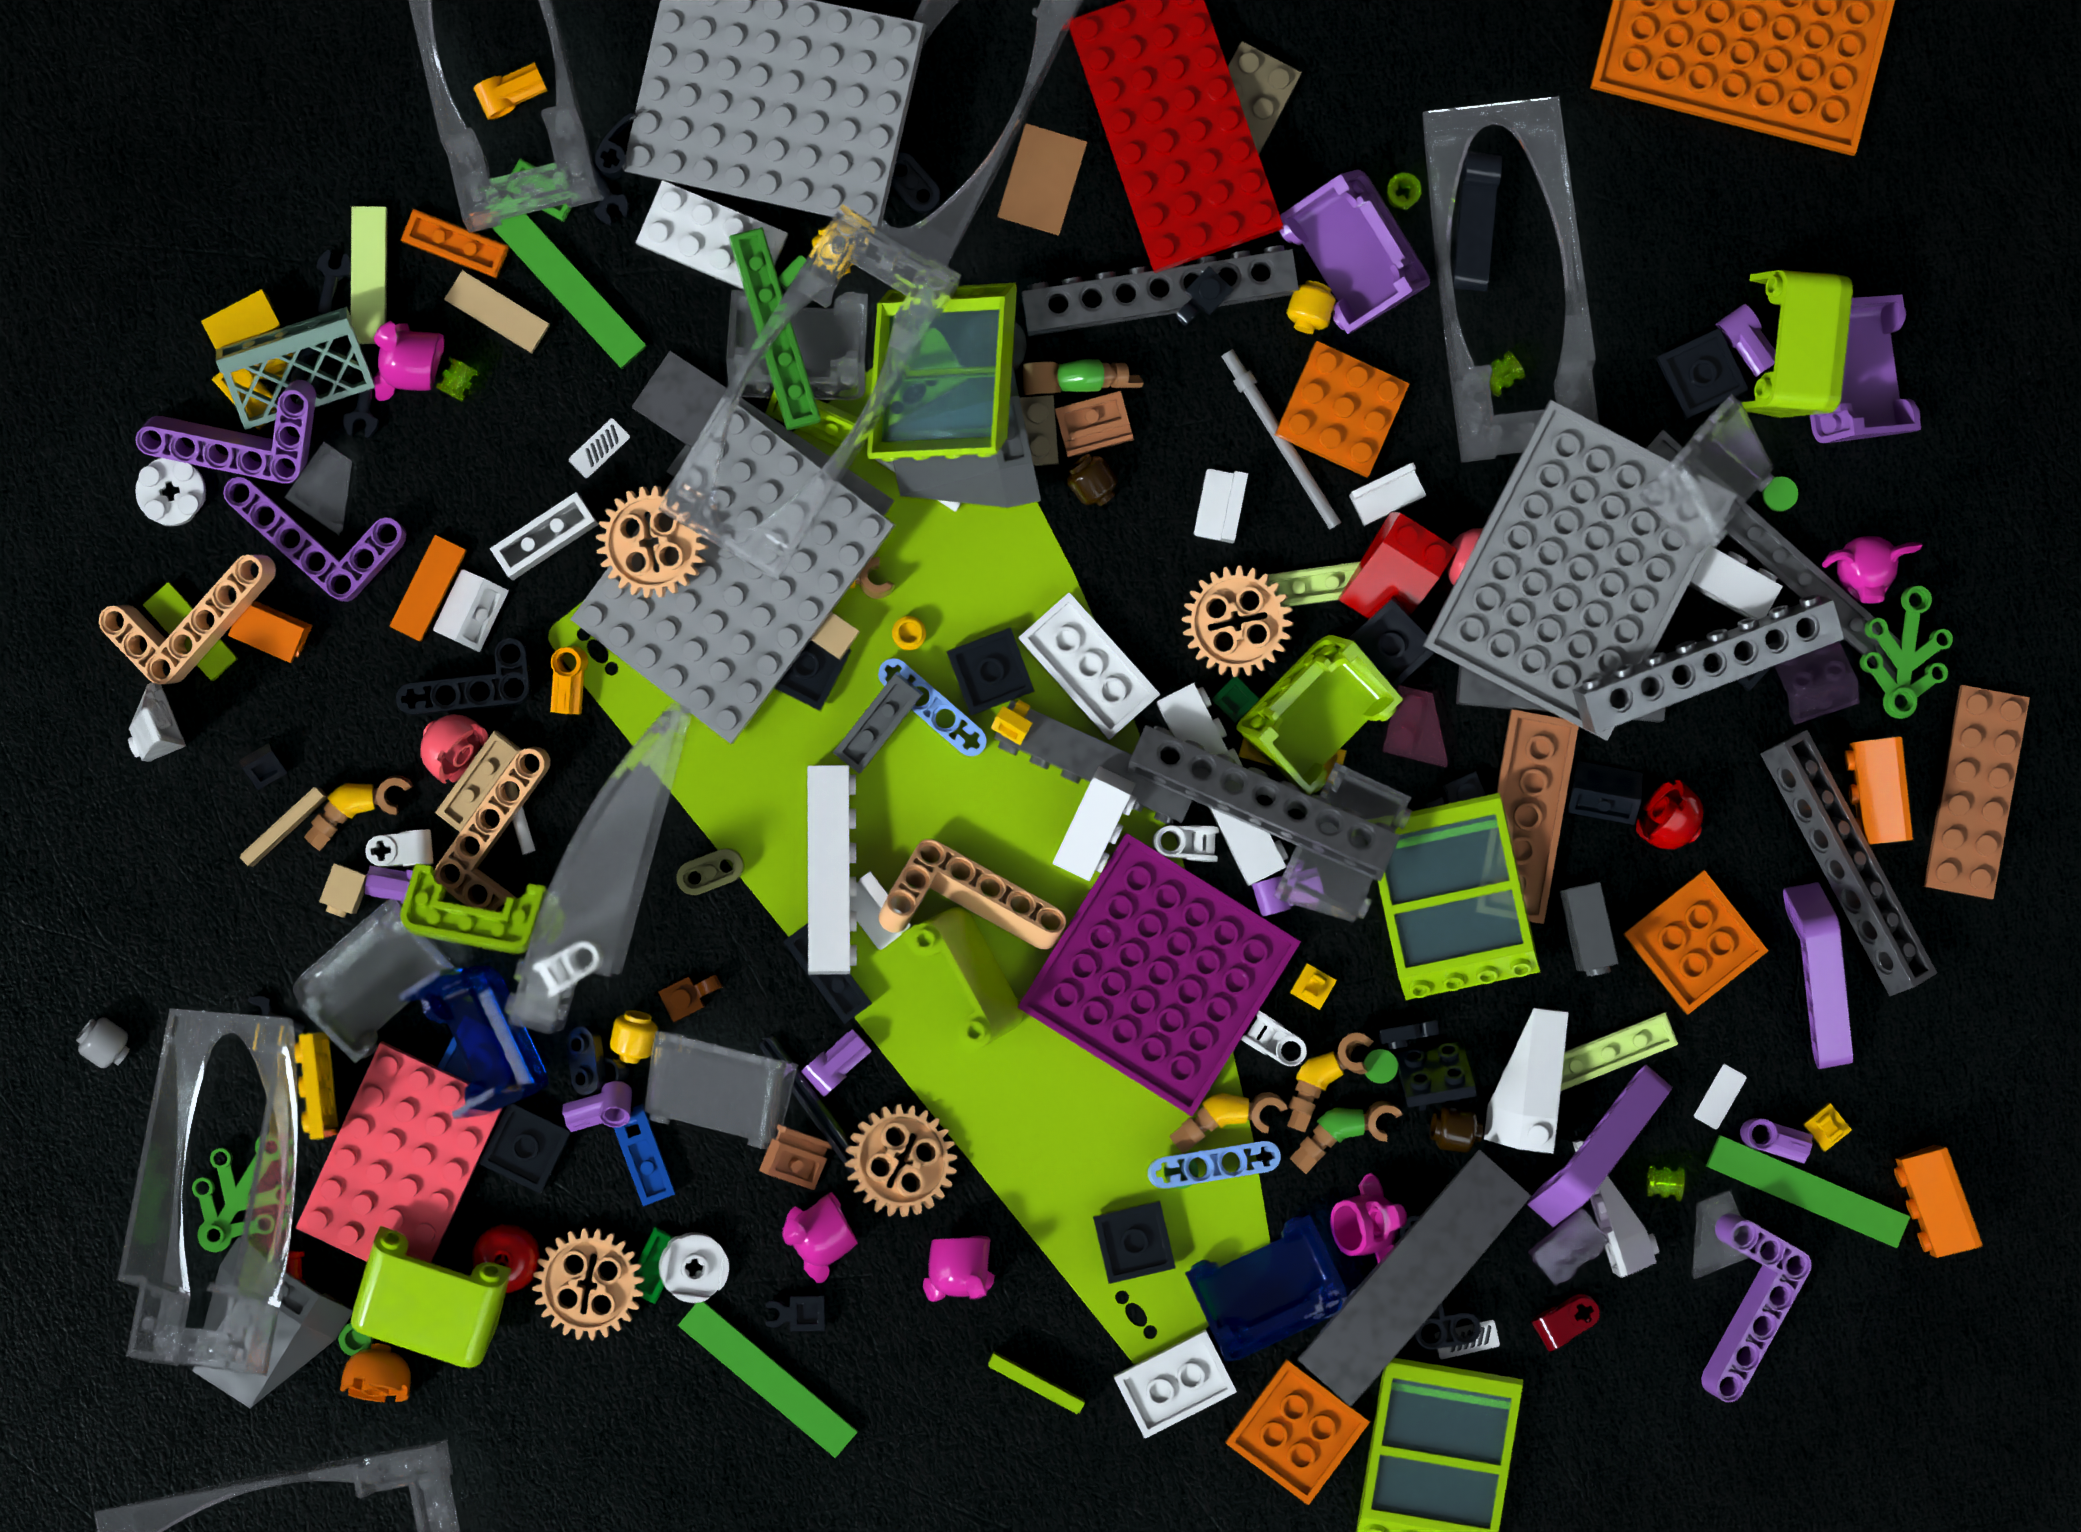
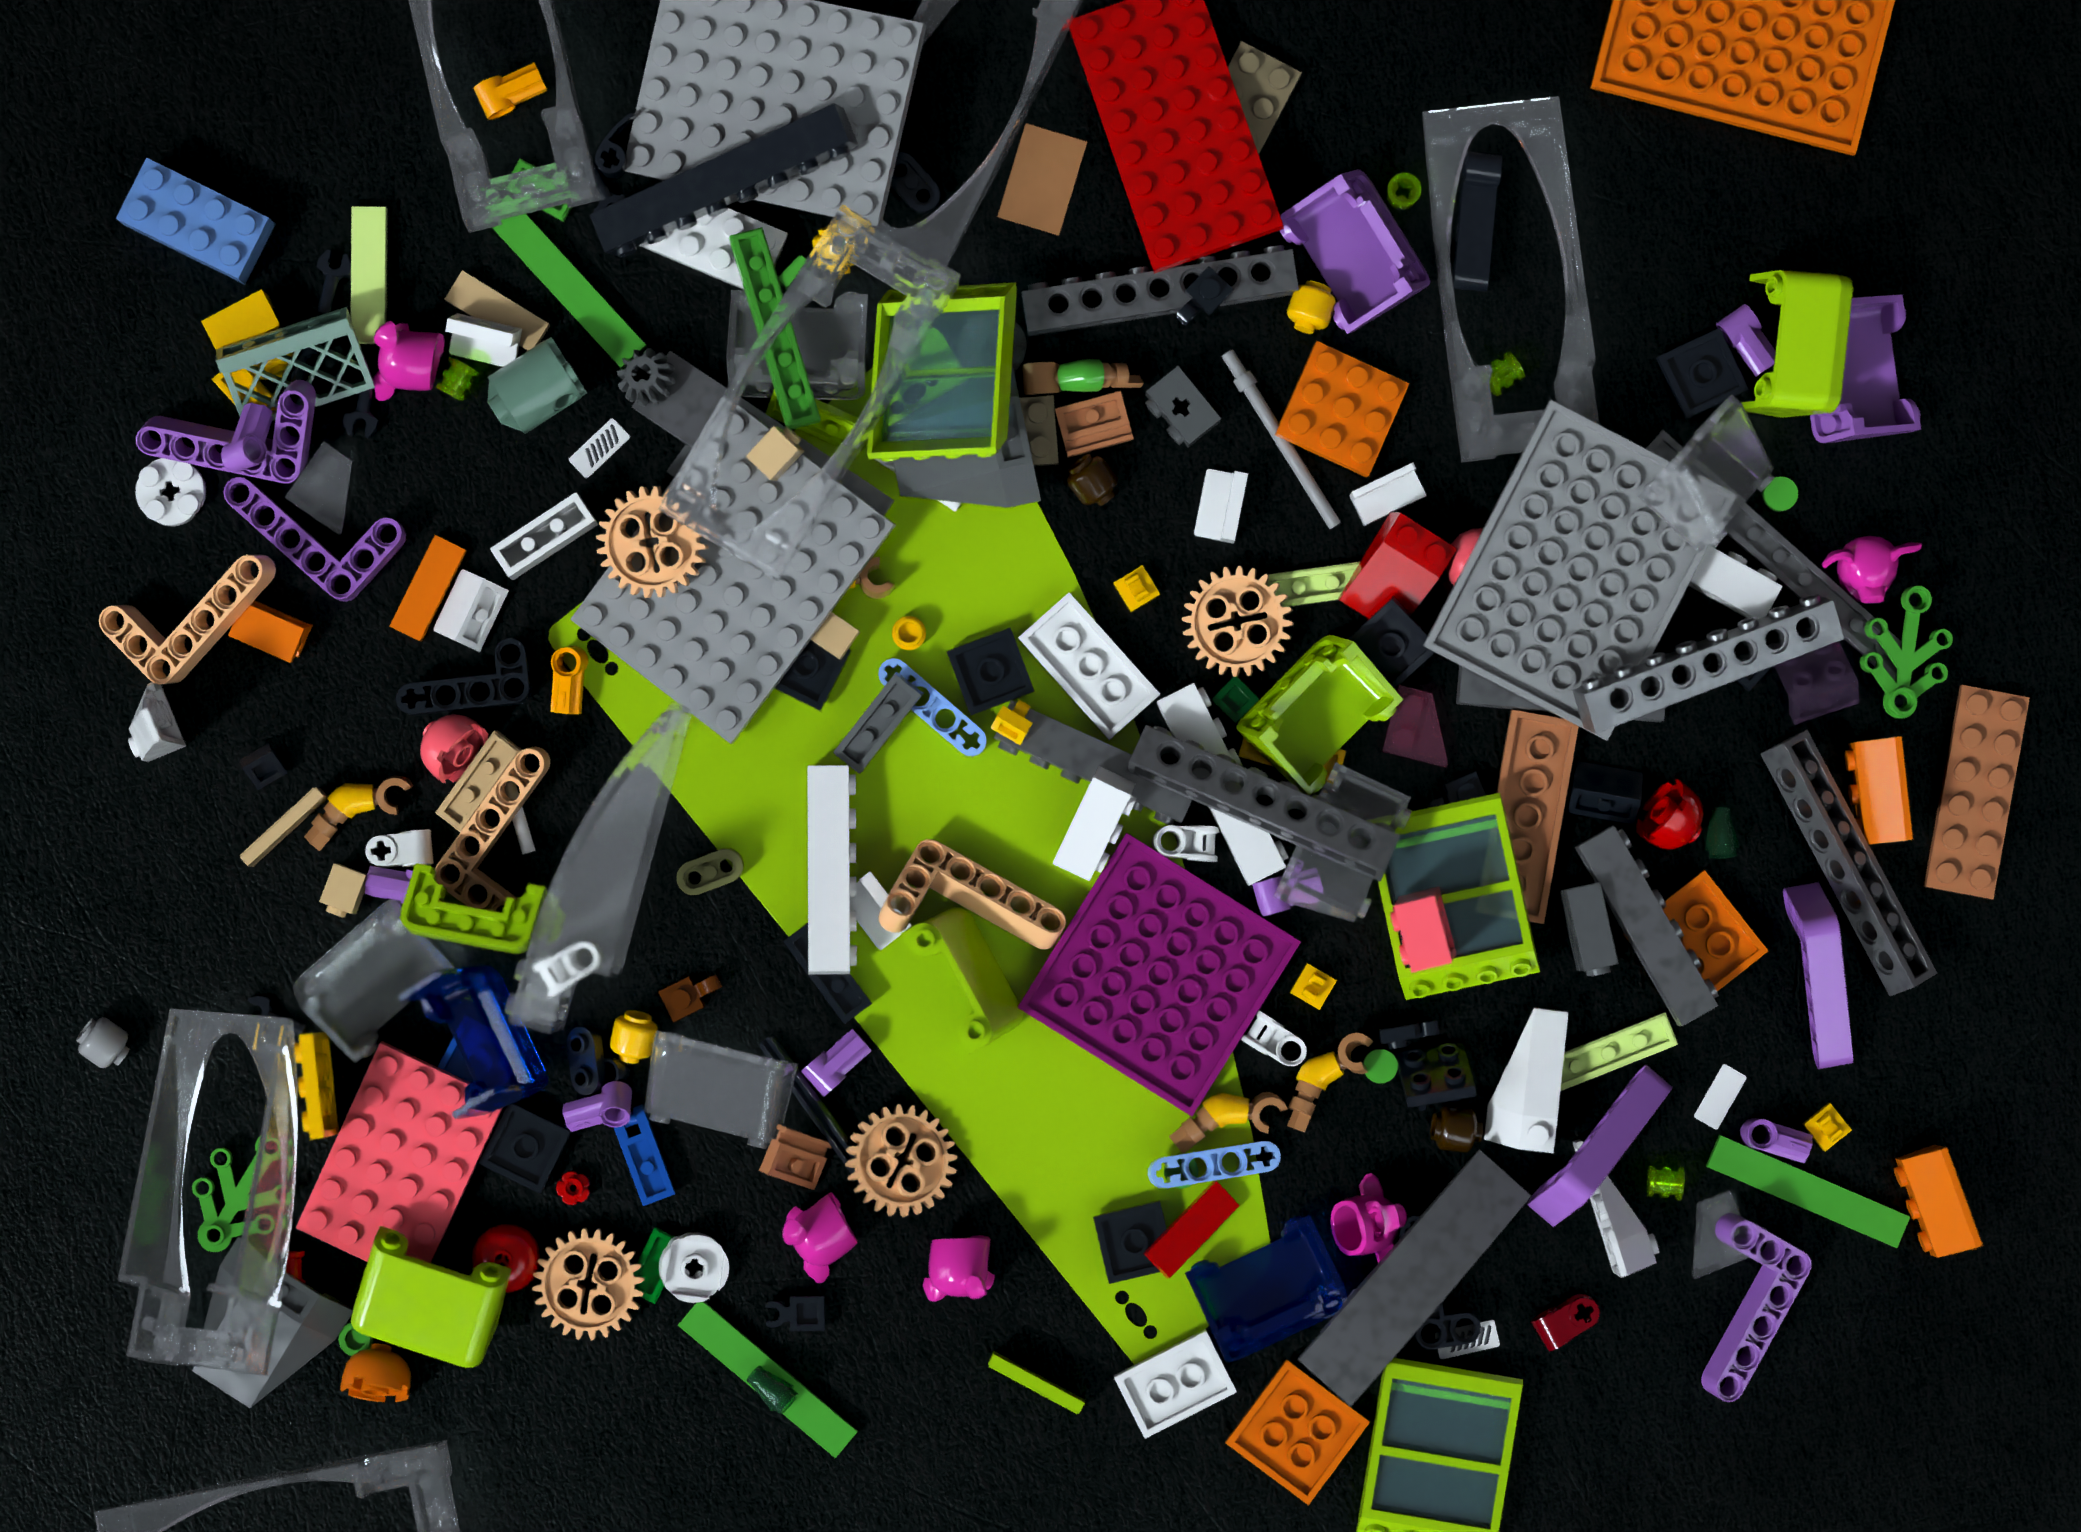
lime tile [143,582,238,681] -> none
orange tile [401,209,510,279] -> none
medium nougat piece [1290,1100,1403,1174] -> none
clear purple bracket [1528,1208,1609,1285] -> none
none -> medium blue brick [116,158,275,284]
none -> medium lavender piece [221,402,273,472]
none -> white panel [445,313,522,367]
none -> sand green cylinder [487,337,587,434]
none -> red plate [556,1171,590,1205]
none -> black brick [590,103,859,258]
none -> dark grey gear [617,348,676,407]
none -> tan brick [746,426,805,481]
none -> clear green cone [747,1365,799,1415]
none -> yellow tile [1113,565,1160,612]
none -> red tile [1143,1181,1240,1278]
none -> dark grey brick [1145,366,1221,448]
none -> coral brick [1390,887,1457,973]
none -> flat silver brick [1575,826,1719,1026]
none -> clear green cone [1705,807,1740,859]

